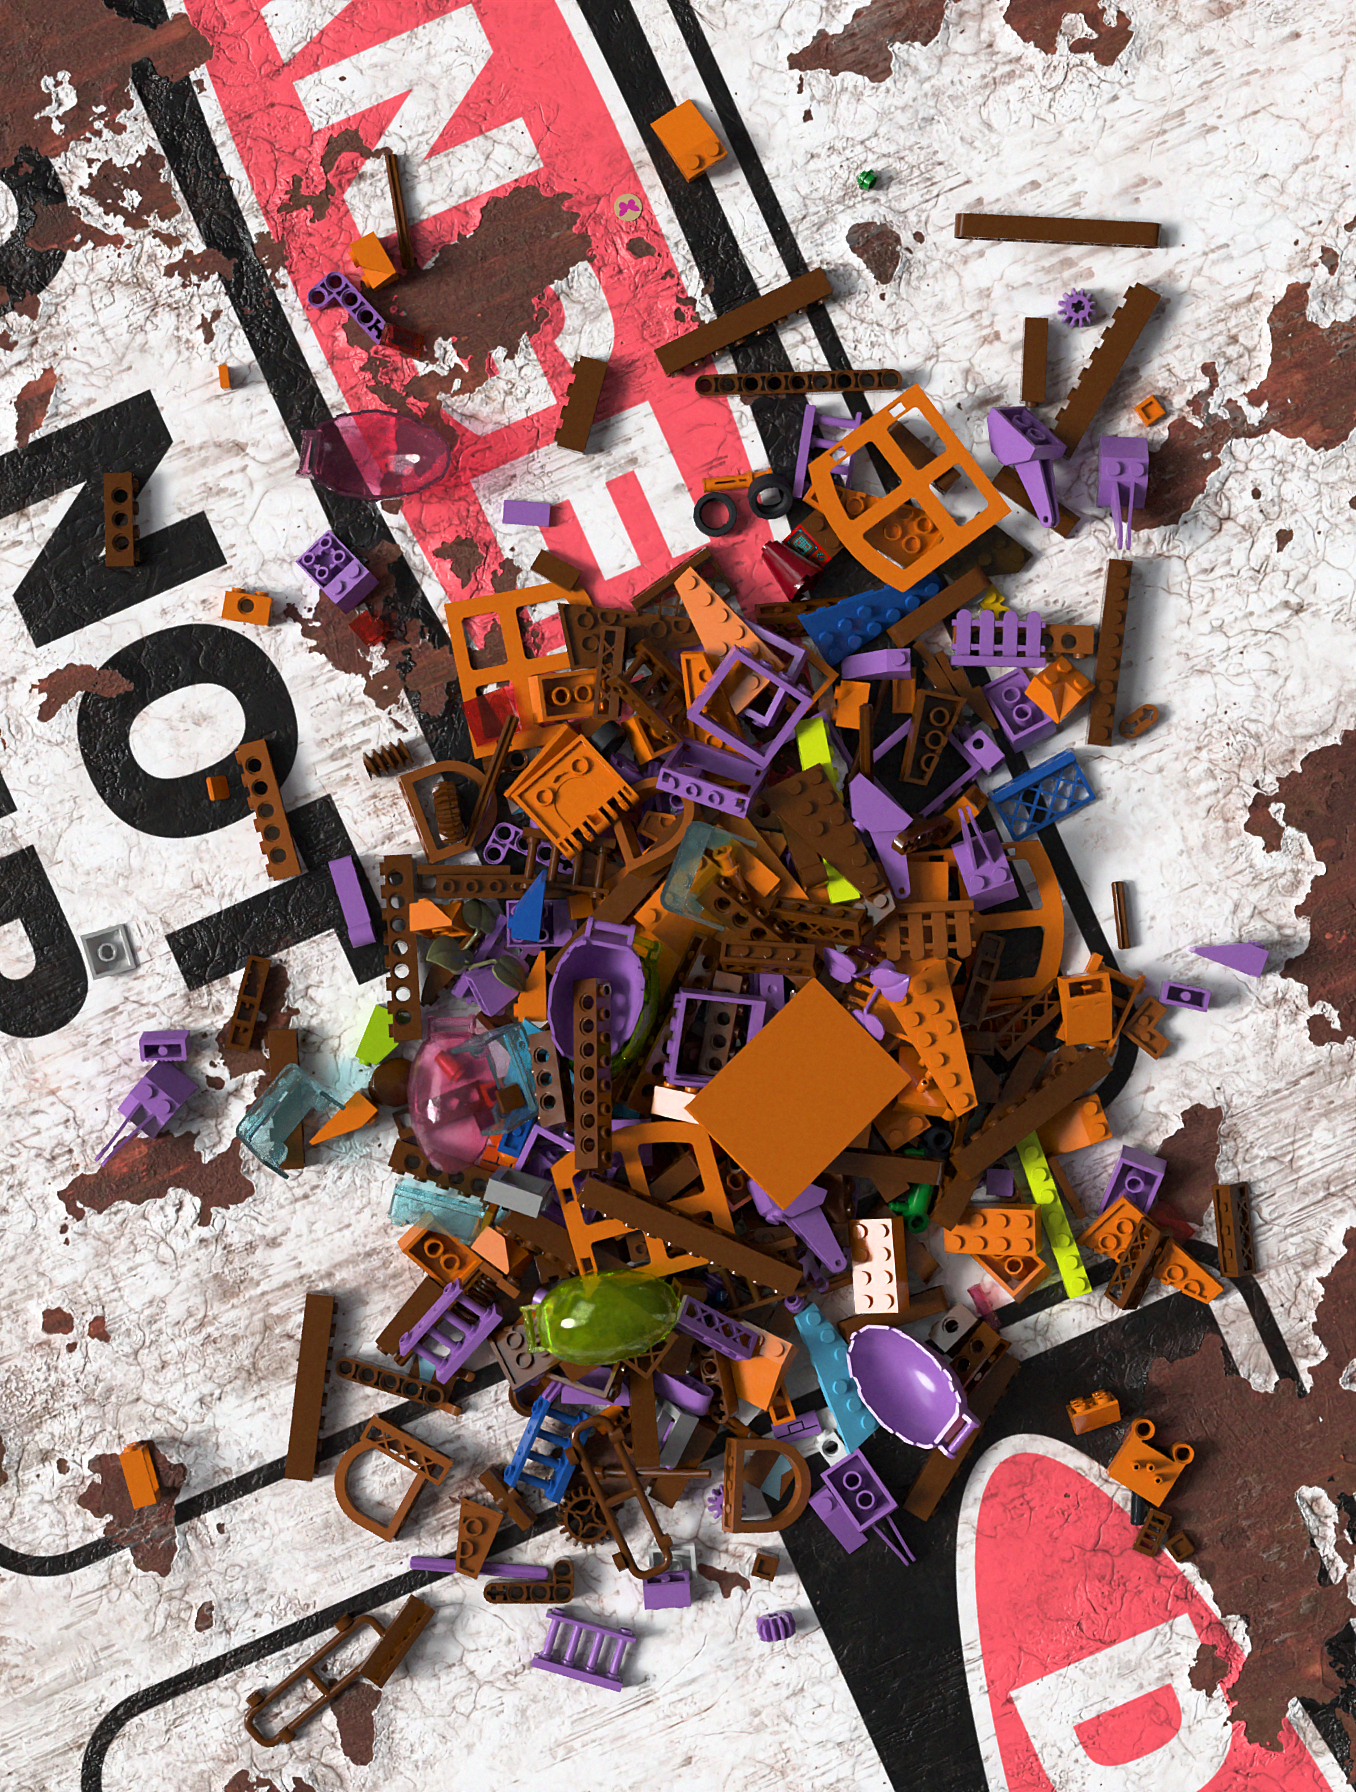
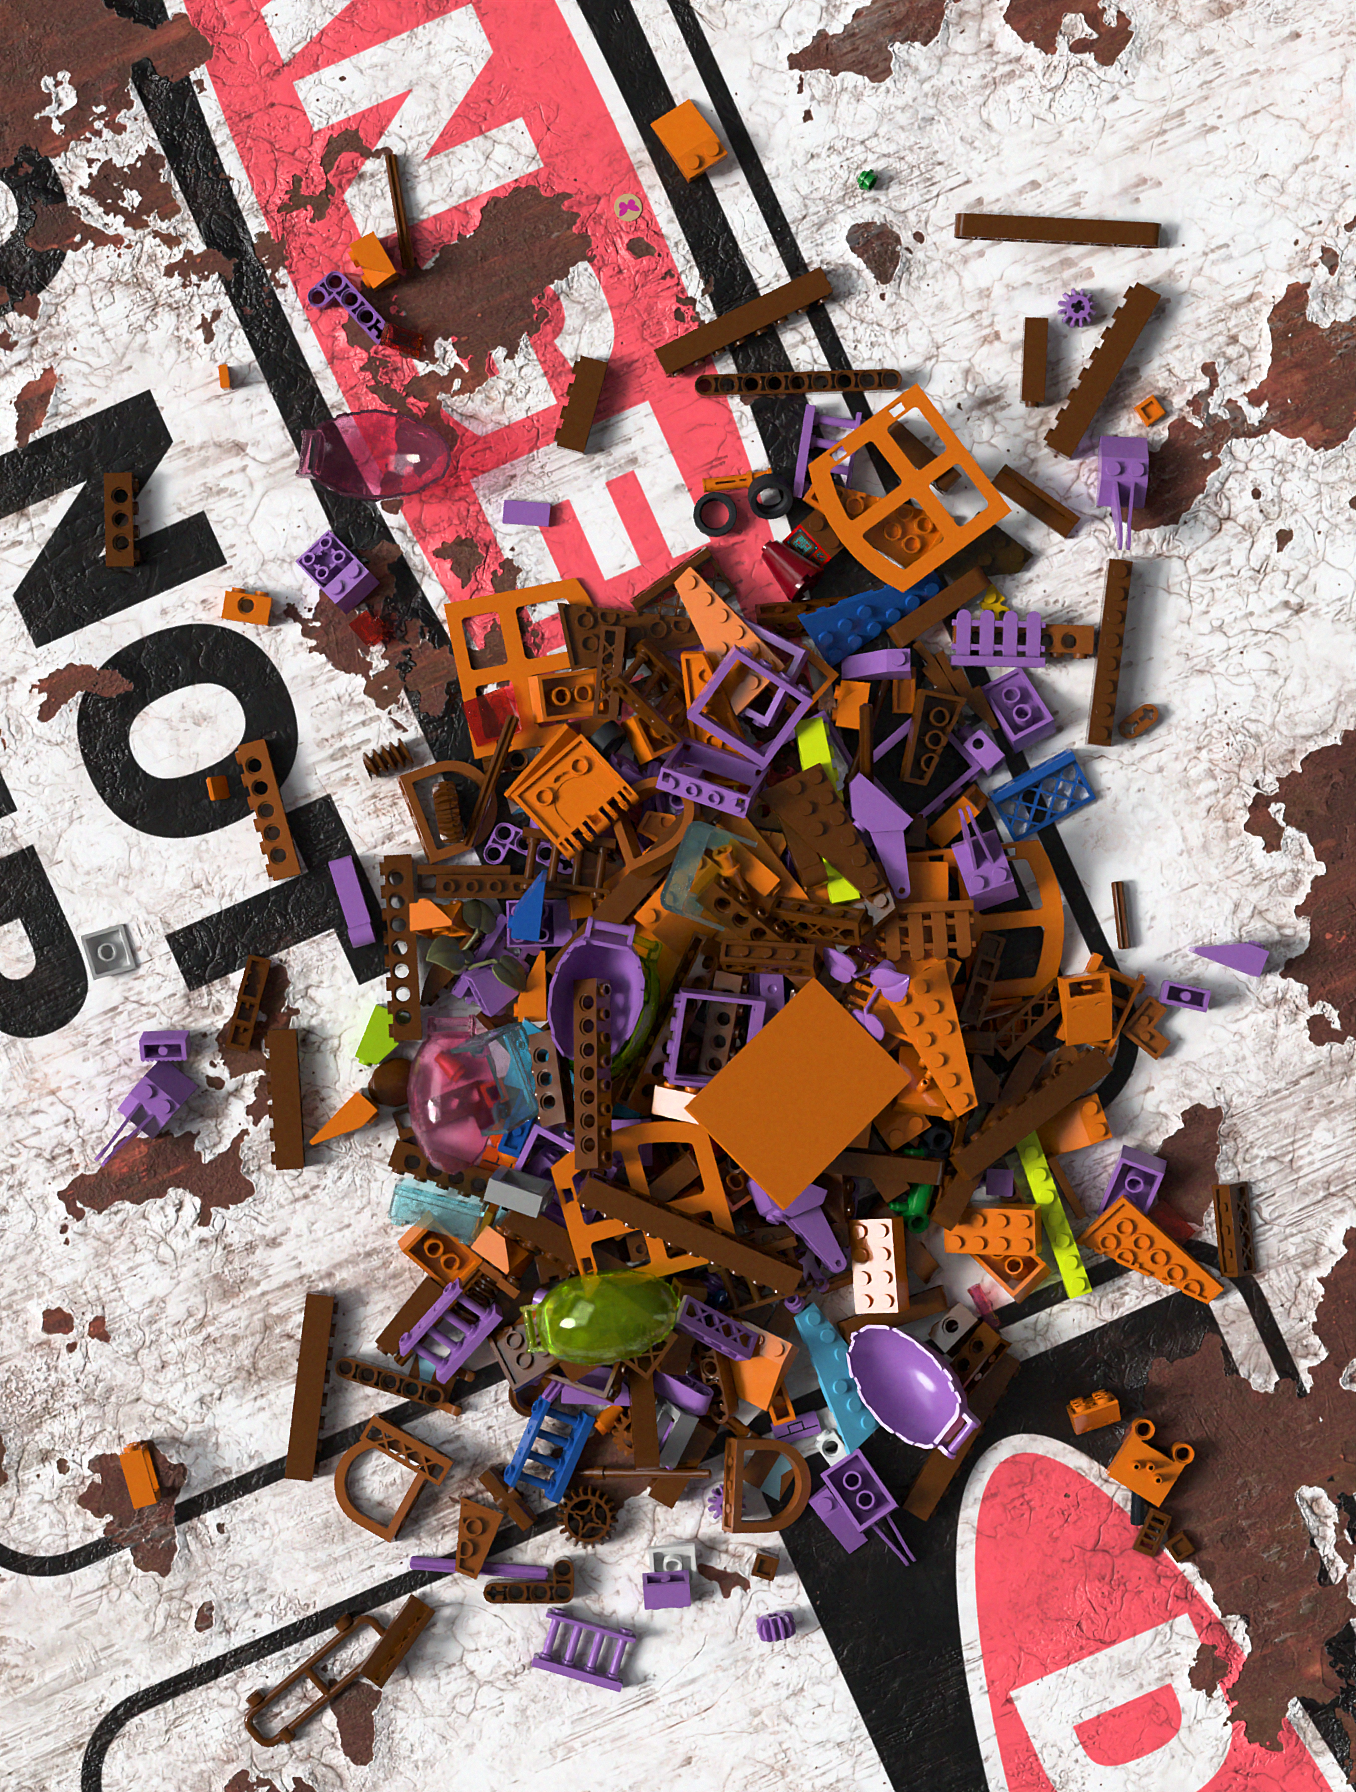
clear light blue windscreen [235,1063,346,1180] -> none
reddish brown tile [494,1082,525,1114] -> none
reddish brown tile [530,549,582,593] -> none
reddish brown bar [564,1415,674,1580] -> none
reddish brown beam [891,815,953,855] -> none
medium lavender slope [987,406,1067,528] -> none
orange slope [1024,656,1096,724] -> none
reddish brown fence [1104,1217,1175,1310] -> none

